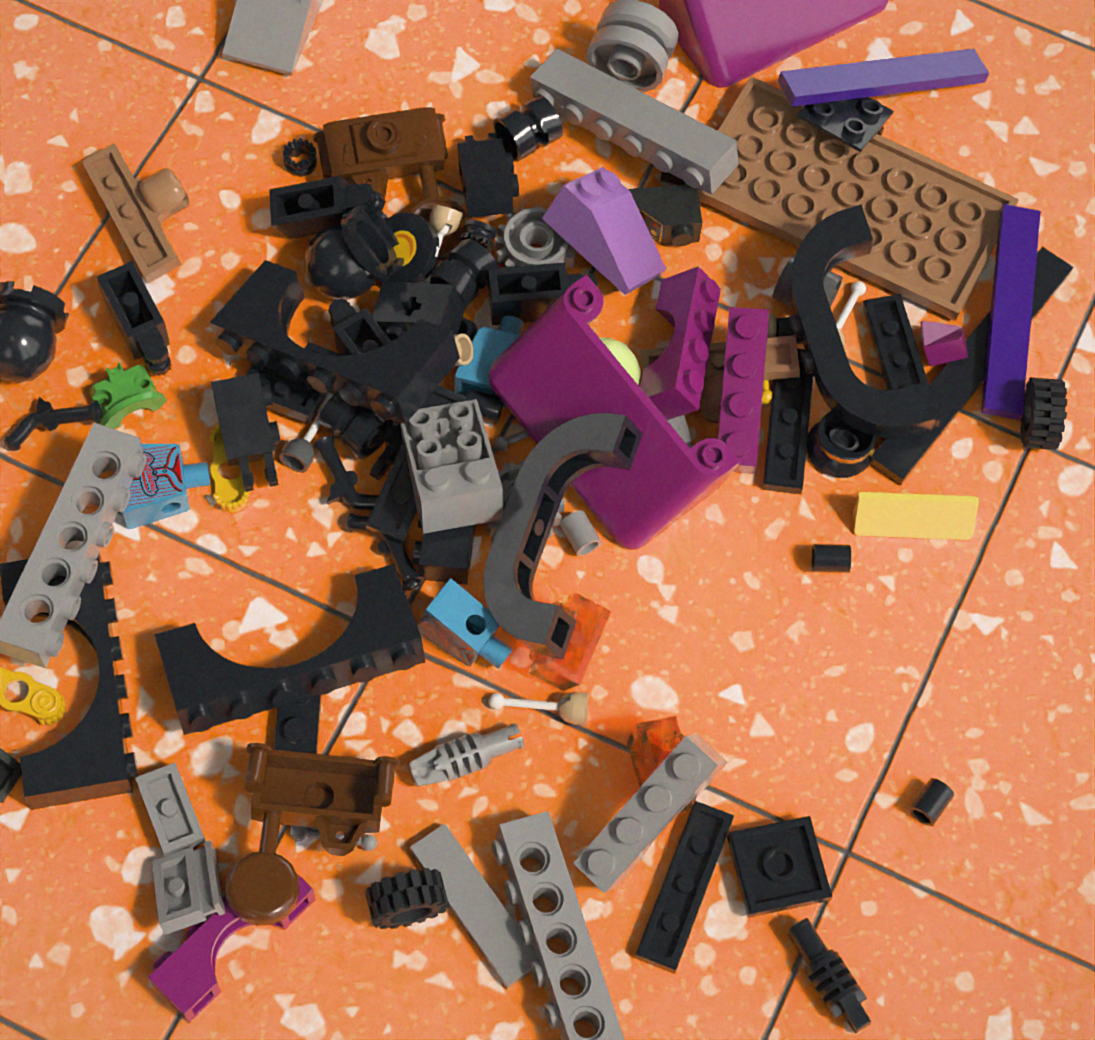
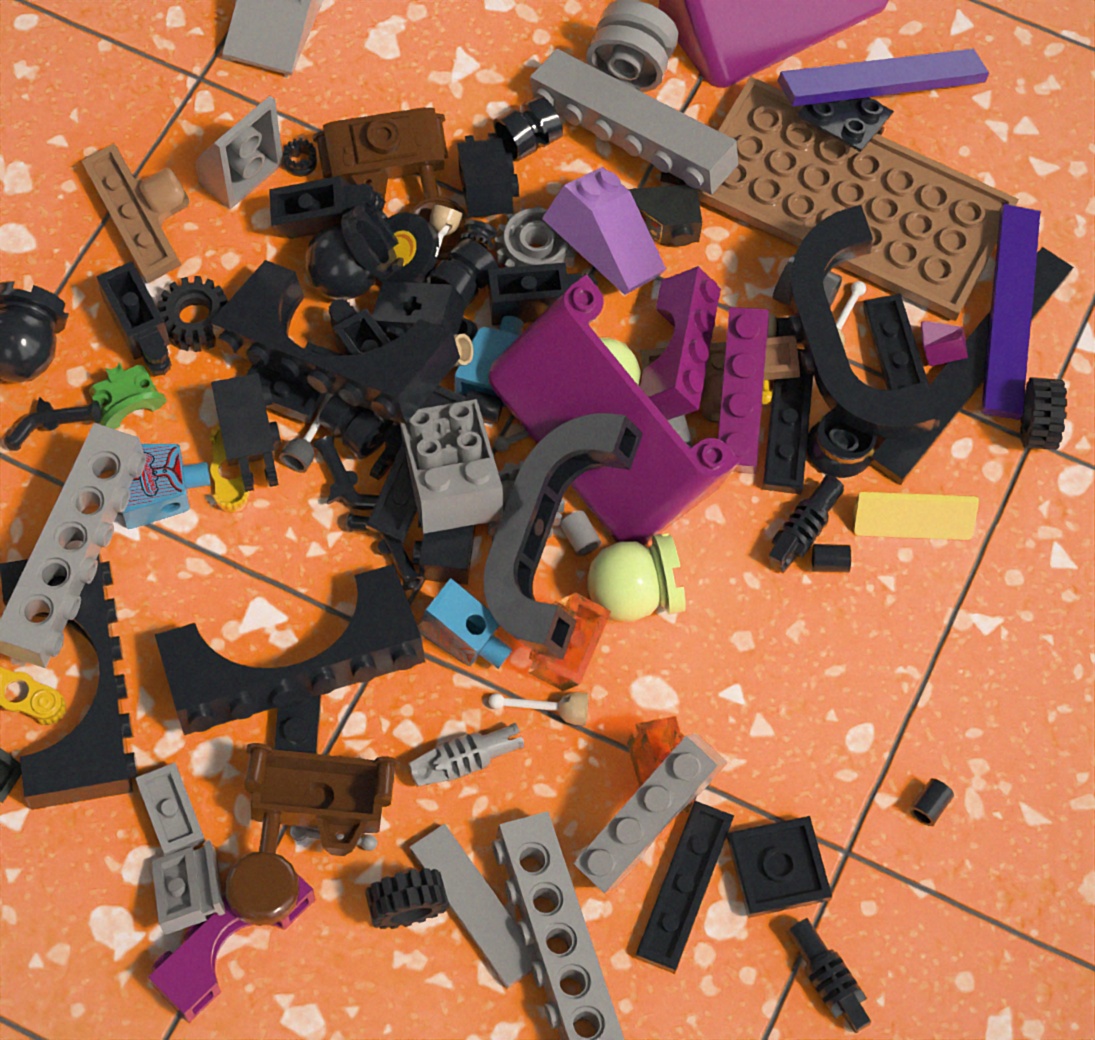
none -> black tyre [158,276,228,352]
none -> light grey slope [195,96,284,210]
none -> yellowish green tile [587,533,686,621]
none -> black hinge [768,475,844,573]

